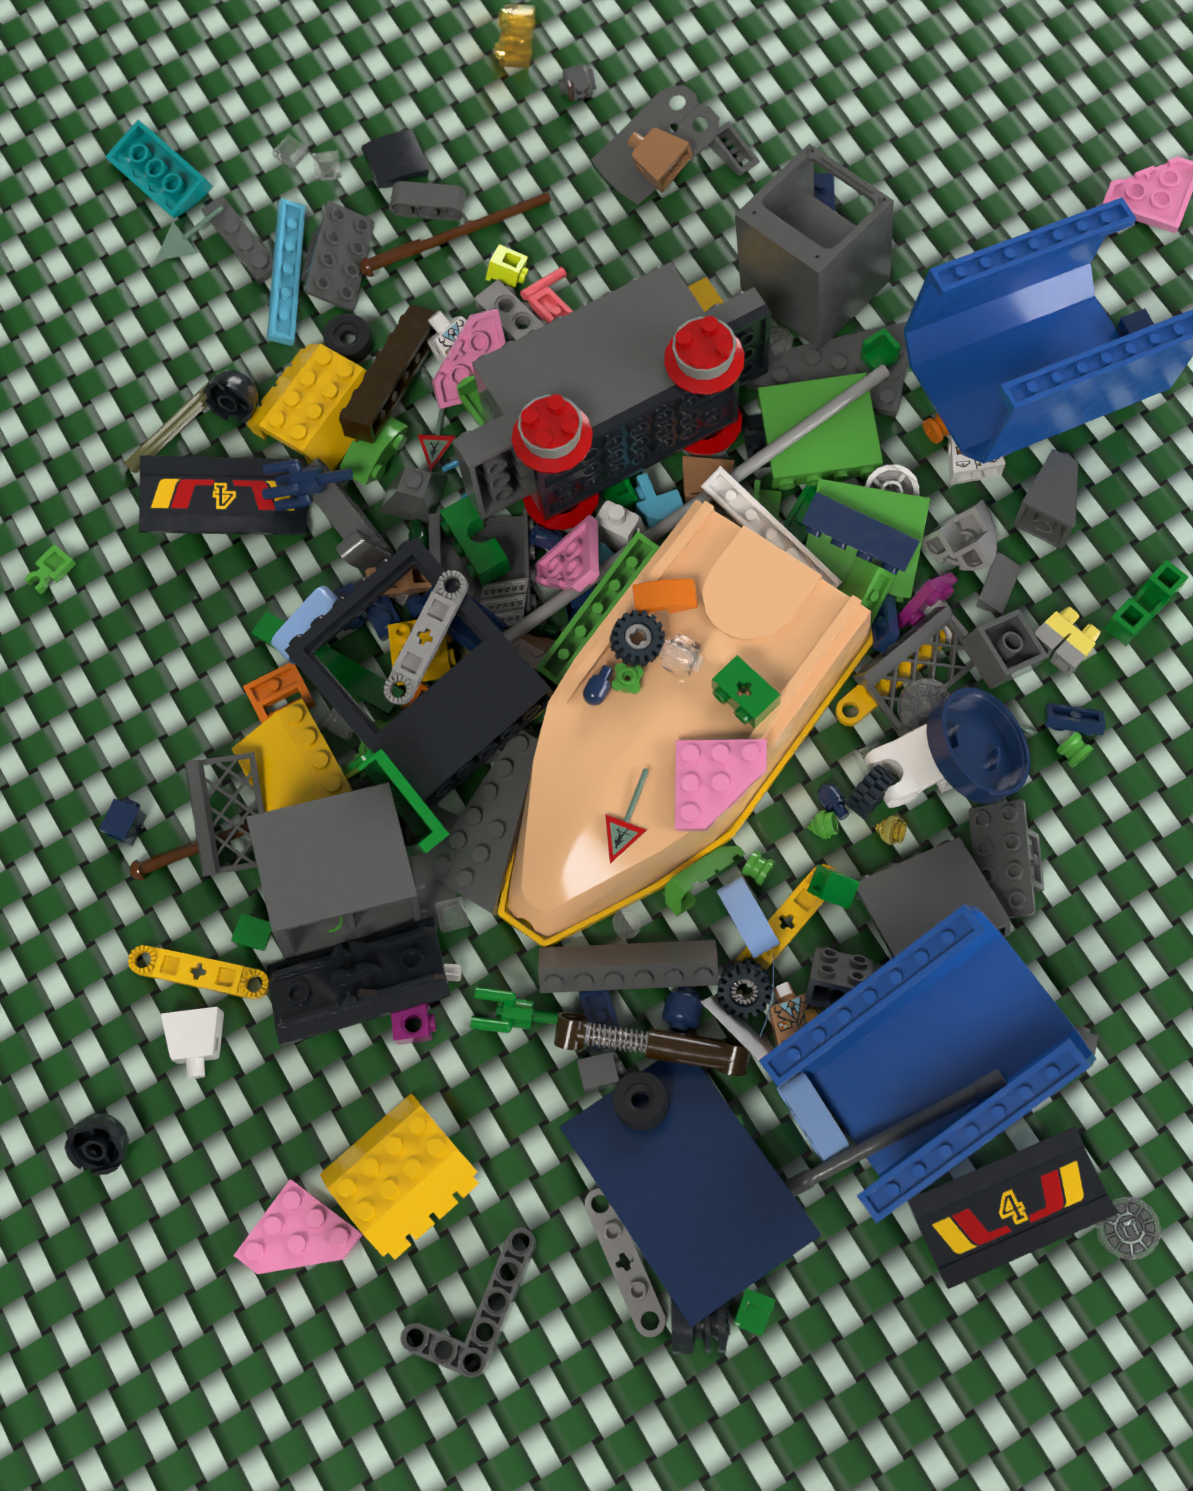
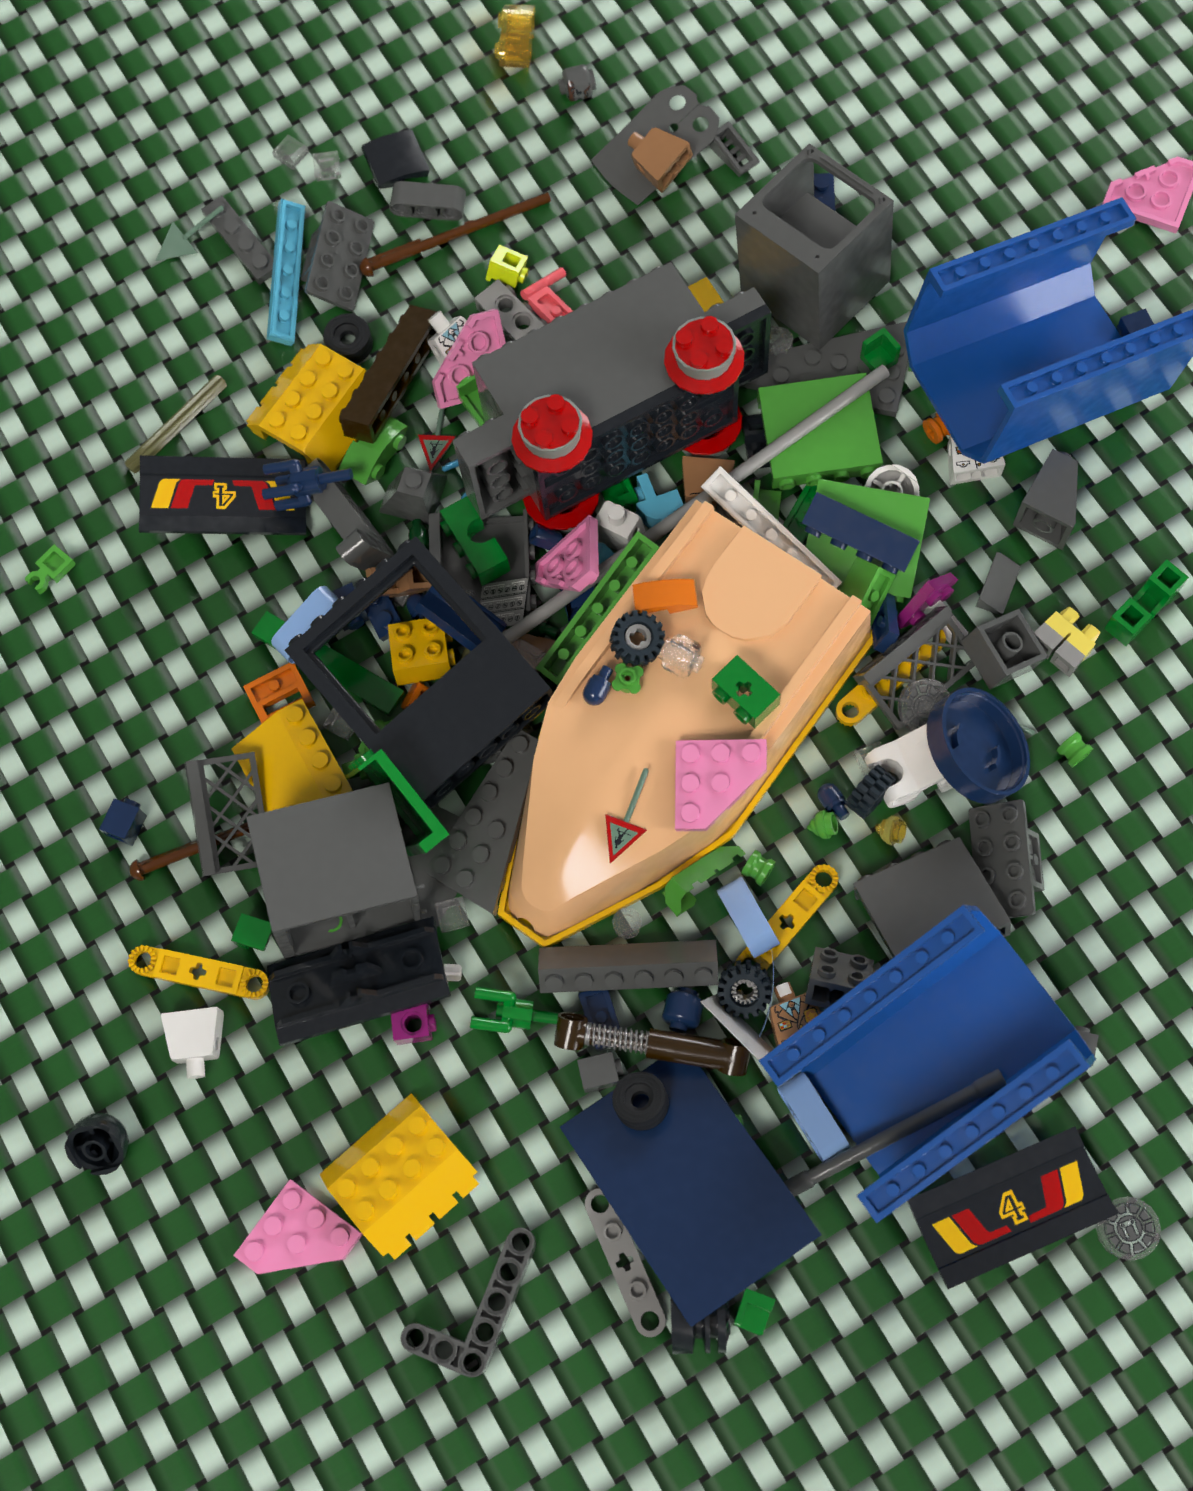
teal slope [105,119,213,219] -> none
black cylinder [203,370,258,424] -> none
light grey piece [384,570,468,705] -> none
green panel [807,864,860,909] -> none
light grey brick [921,499,997,571] -> none
dark blue plate [1044,703,1106,735] -> none

